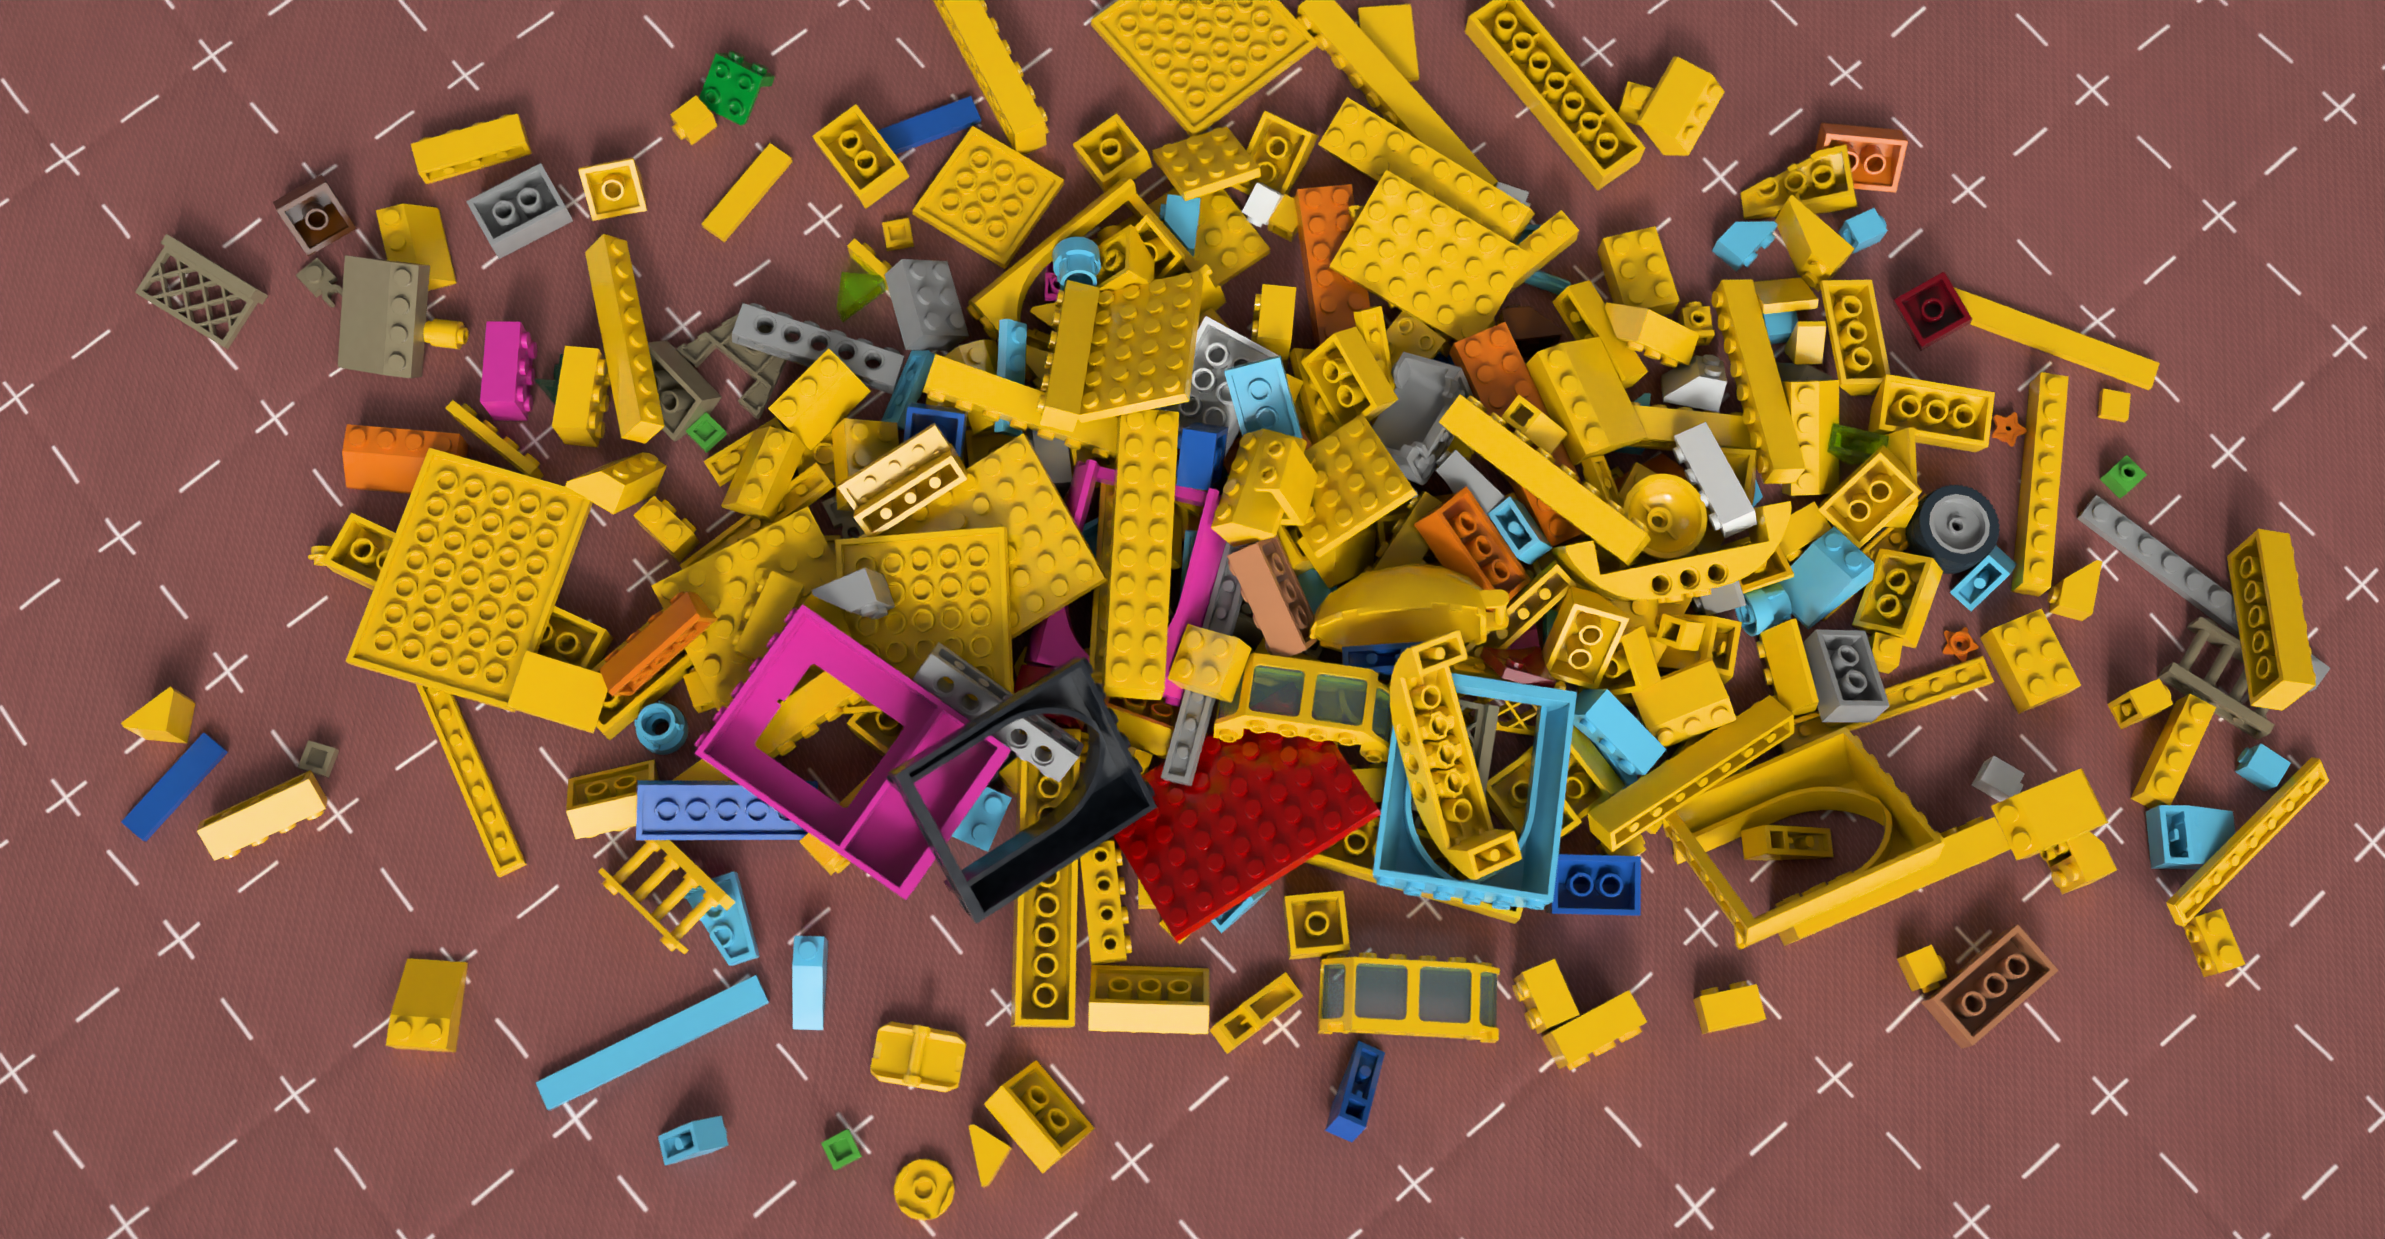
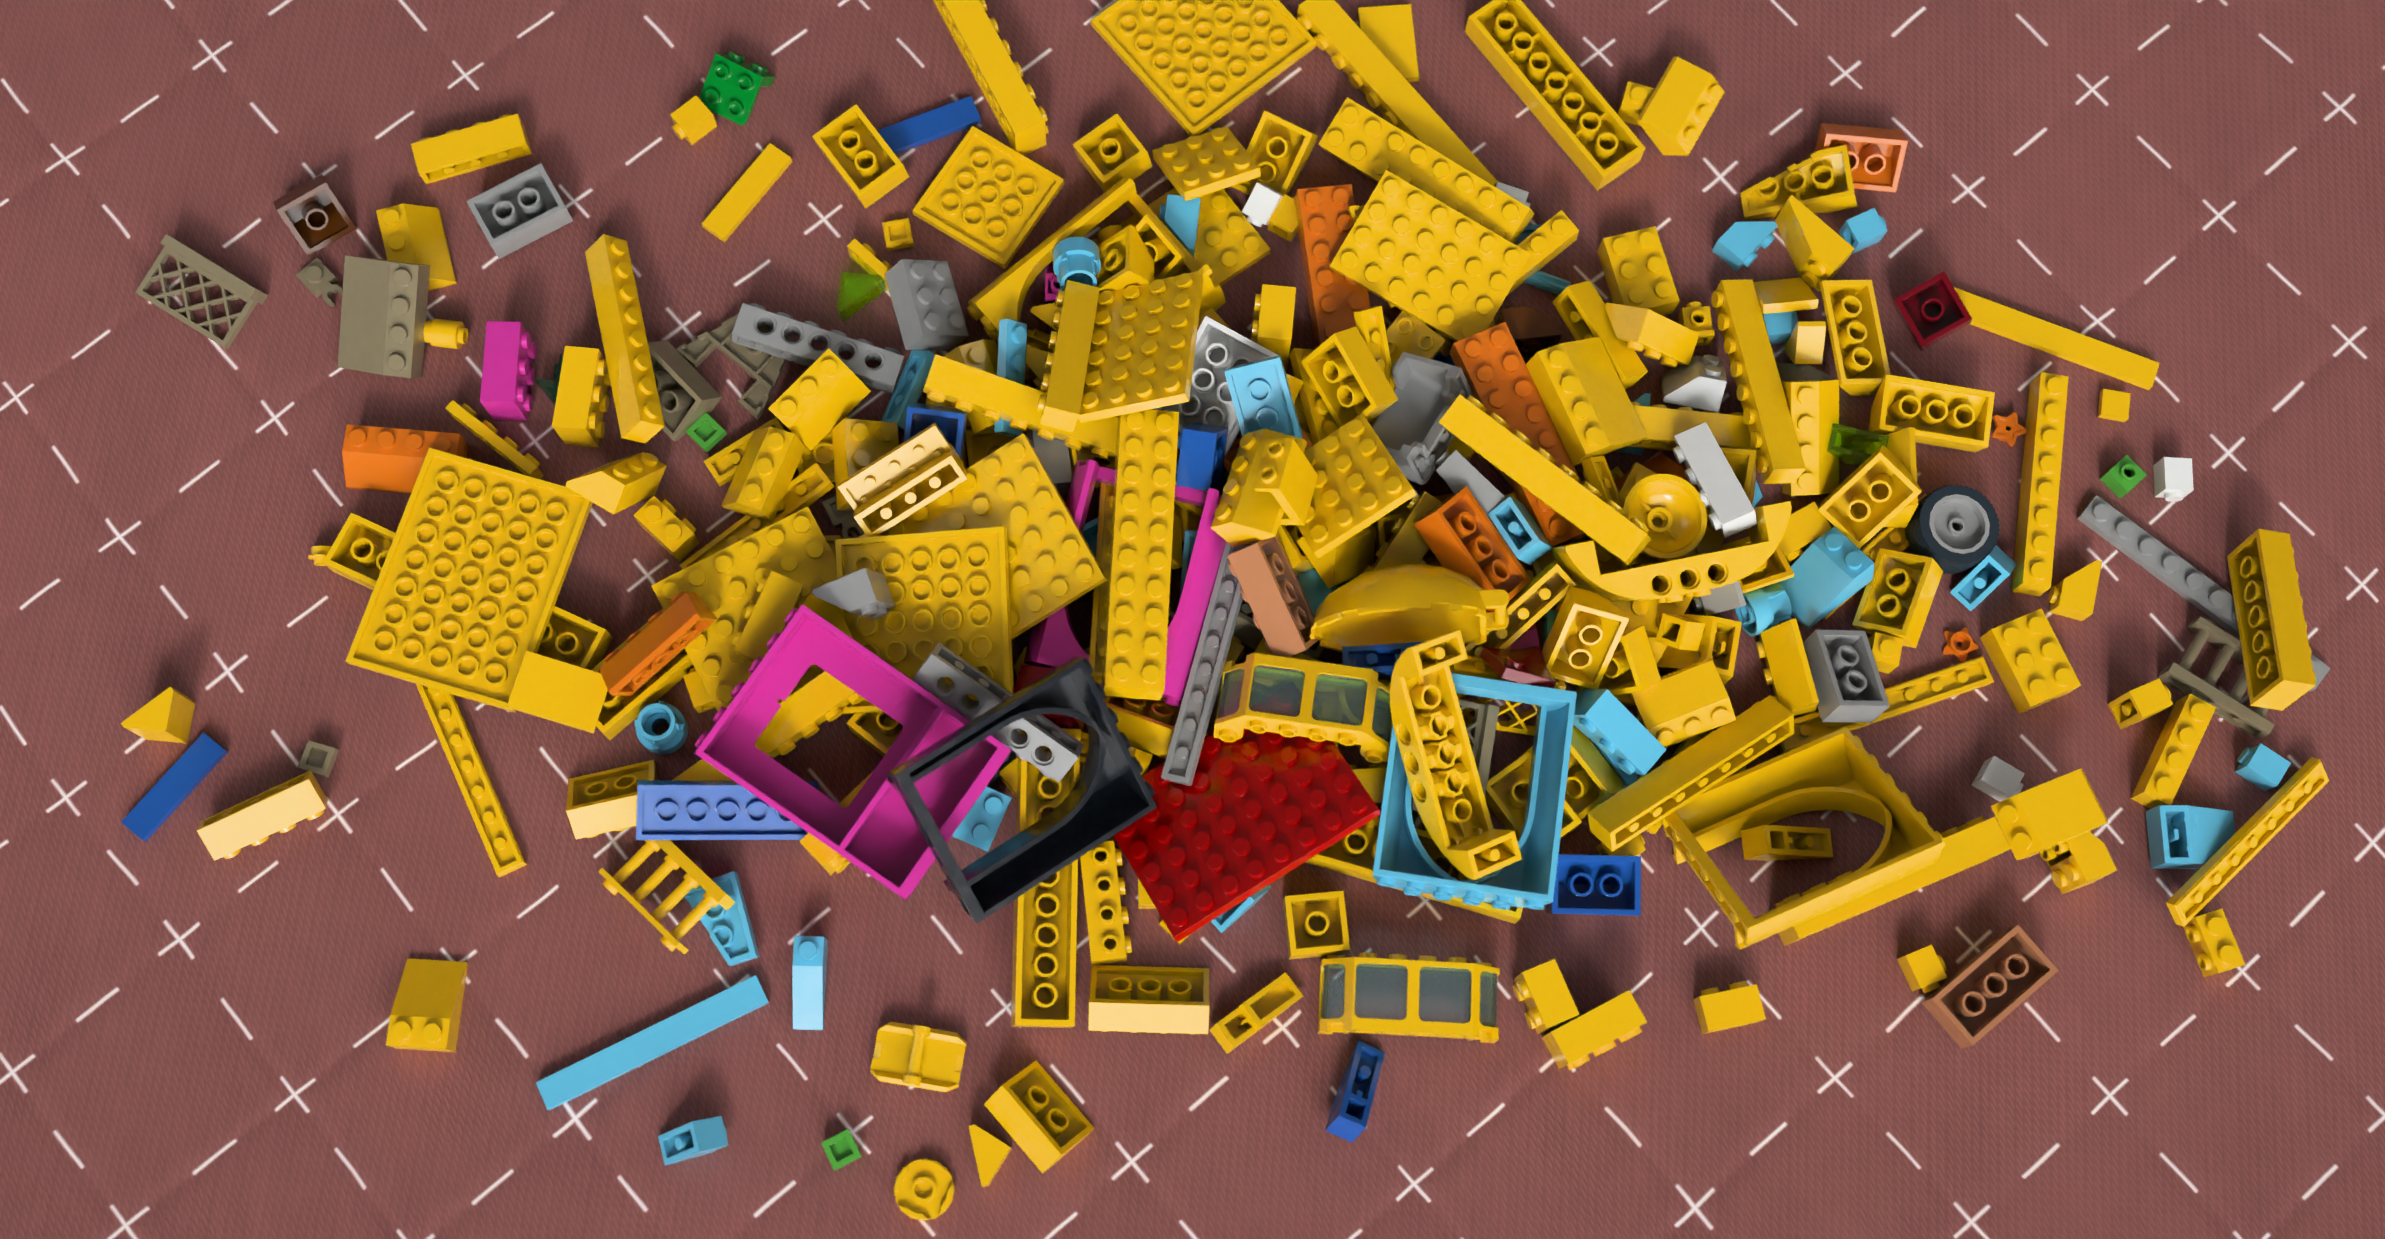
yellow slope [578,157,647,221] -> none
yellow brick [1167,624,1252,703] -> none
yellow slope [1501,395,1568,455] -> none
none -> white brick [2153,457,2194,502]

